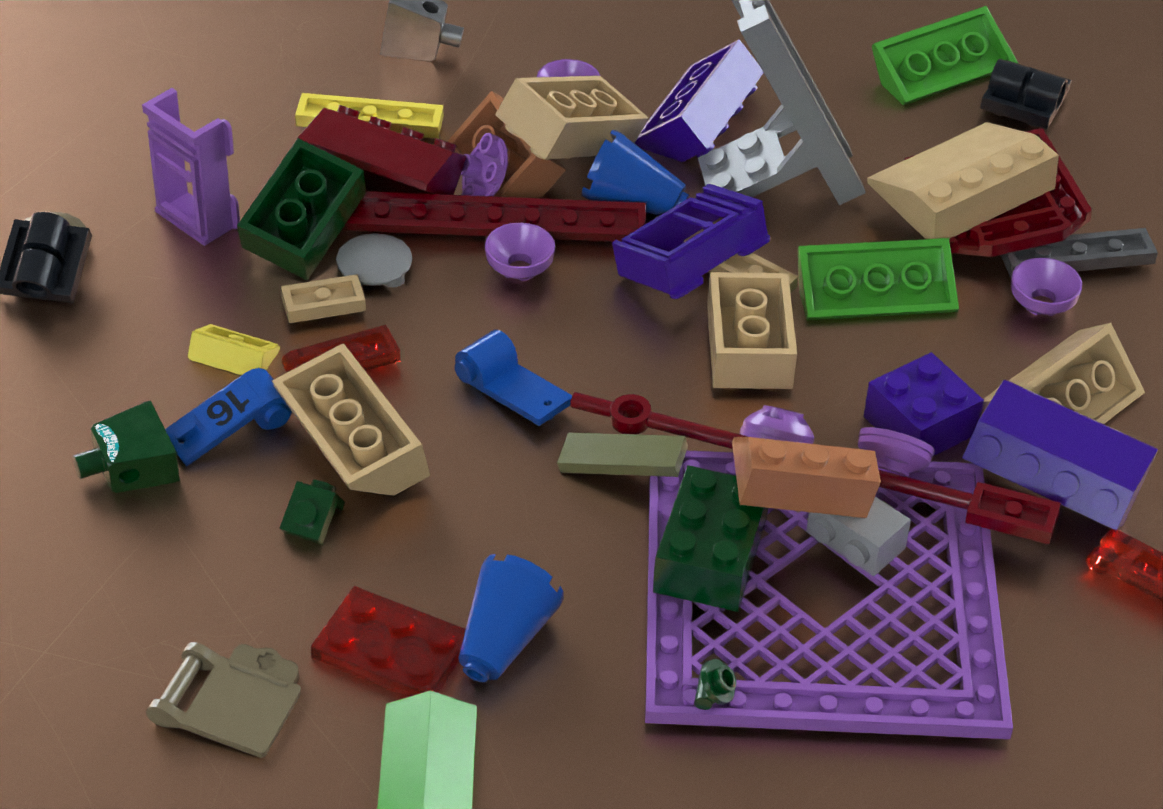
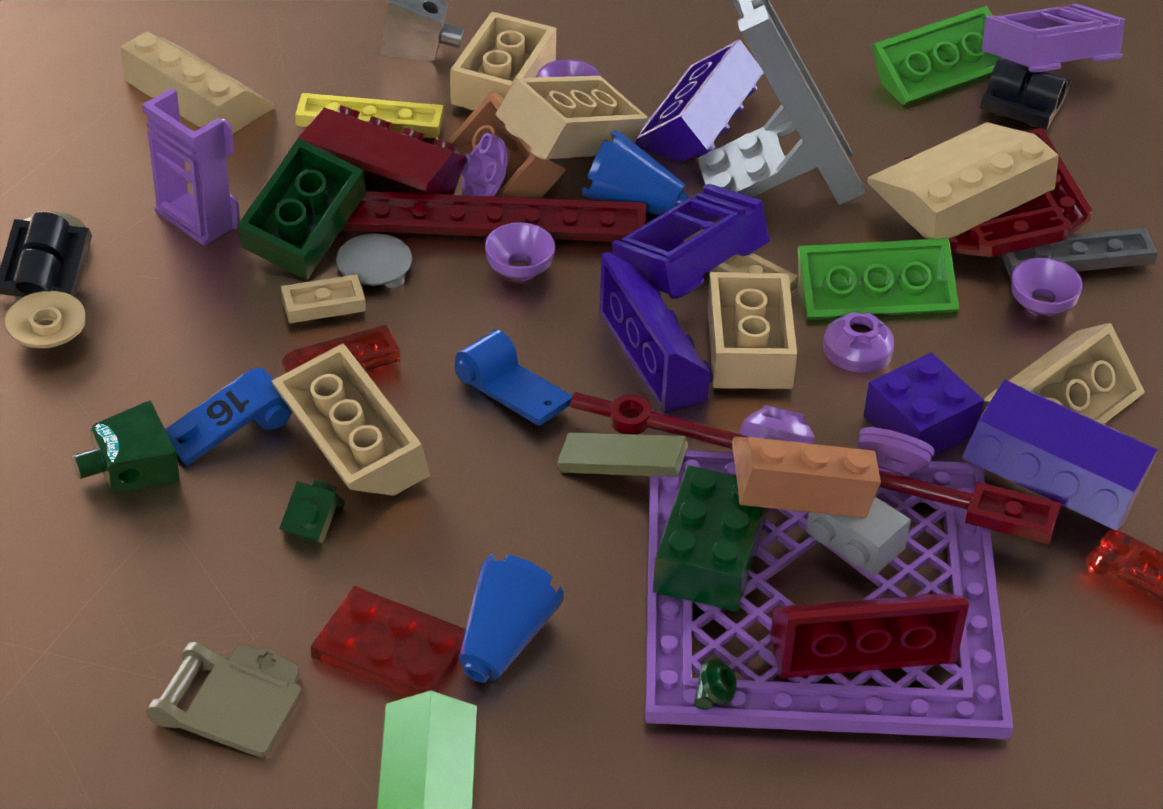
light yellow slope [188,324,280,375] -> none
none -> tan dish [5,291,86,348]
none -> tan slope [120,31,274,134]
none -> tan brick [450,12,557,110]
none -> dark purple slope [599,252,713,413]
none -> dark red slope [770,593,969,678]
none -> medium lavender piece [822,312,894,373]
none -> medium lavender piece [982,3,1125,72]

